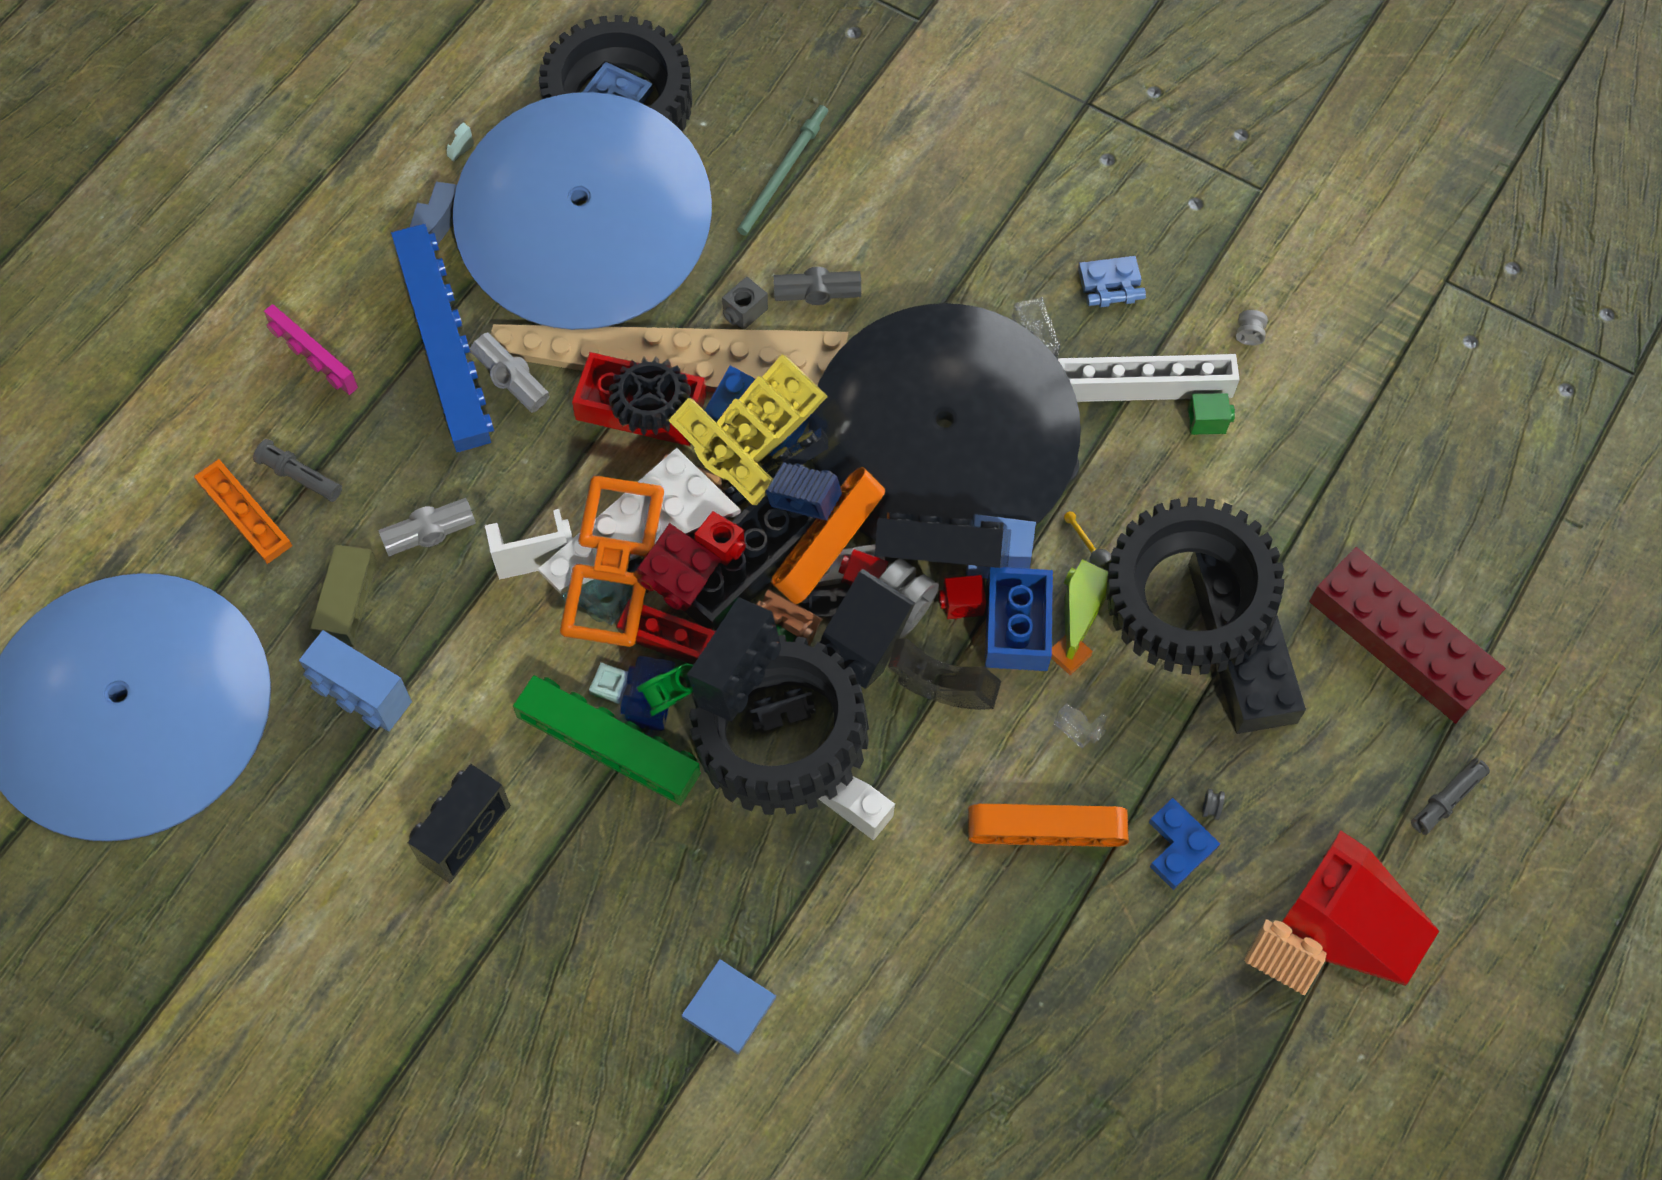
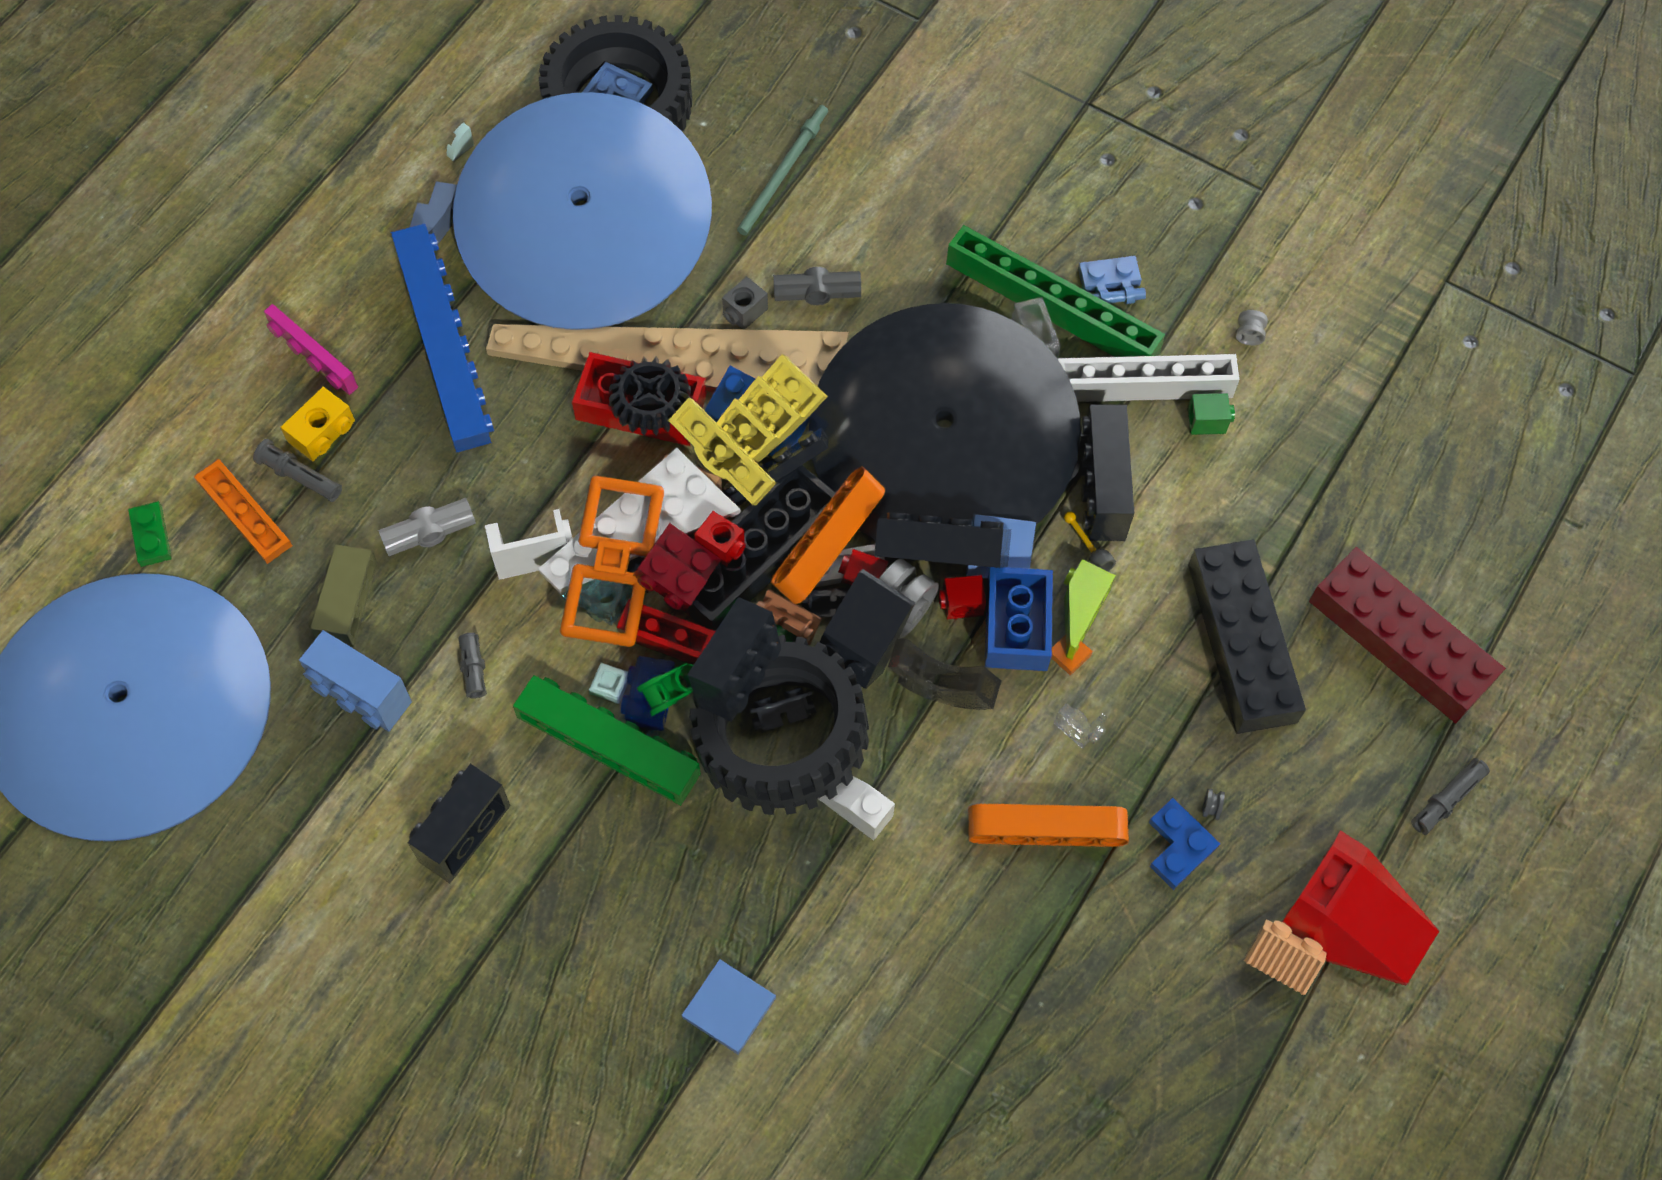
light grey piece [470,332,550,413] -> none
dark blue brick [766,462,842,520] -> none
black tyre [1106,497,1284,675] -> none
none -> green plate [128,501,172,567]
none -> yellow brick [280,387,355,461]
none -> dark grey pin [458,633,487,699]
none -> green brick [946,225,1165,357]
none -> black brick [1079,405,1135,541]

